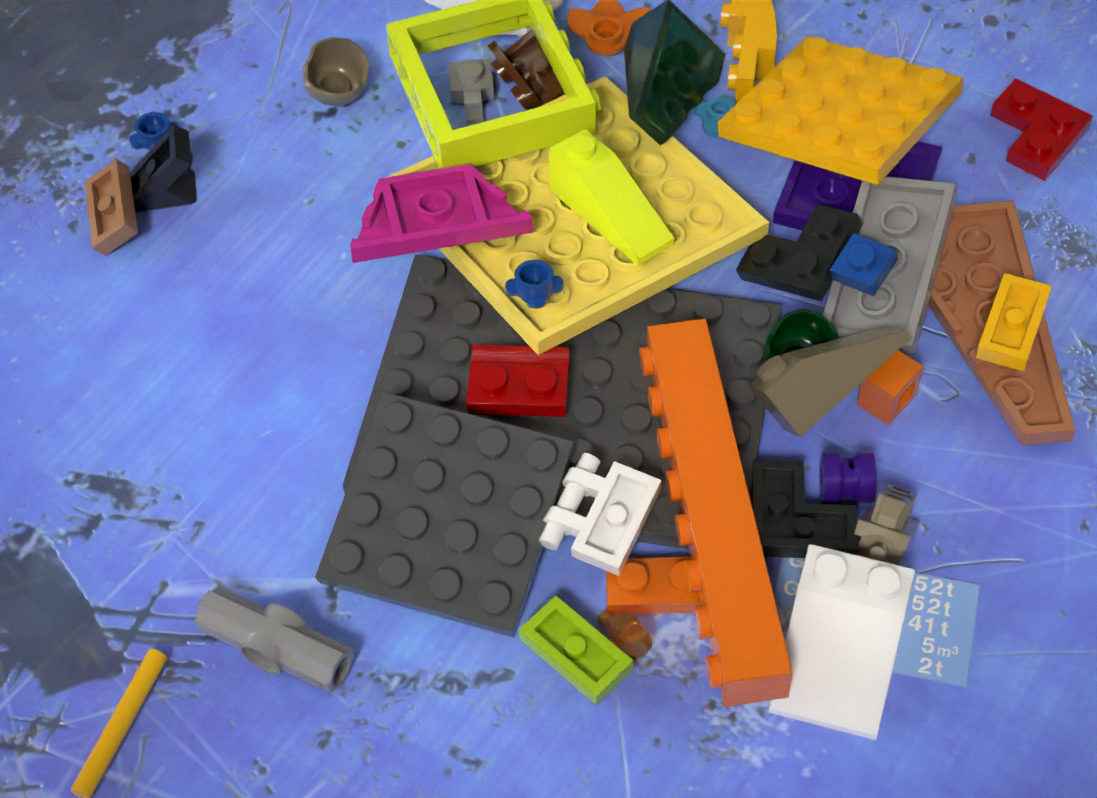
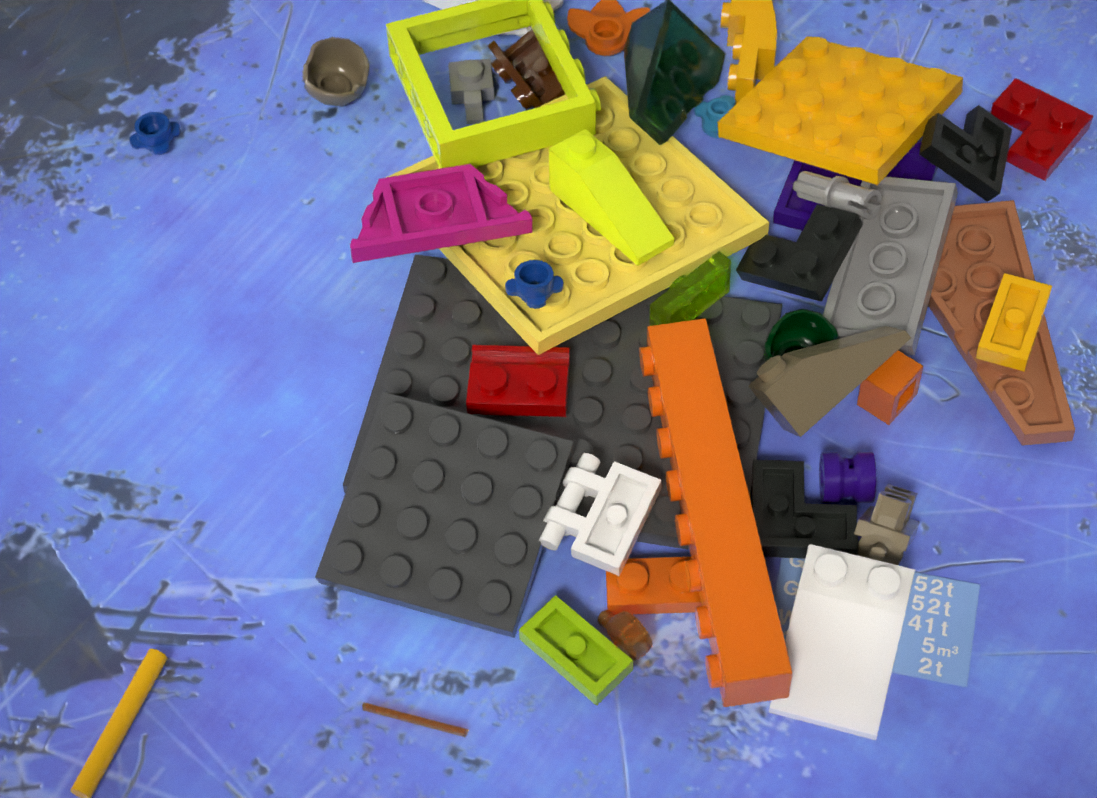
medium nougat plate [84,159,138,256] -> none
black slope [130,124,197,213] -> none
light grey piece [194,586,355,694] -> none
blue plate [830,233,898,297] -> none
none -> clear orange piece [362,702,469,737]
none -> clear neon green plate [650,251,731,326]
none -> light grey axle [793,171,882,220]
none -> pearl dark grey plate [919,105,1012,202]

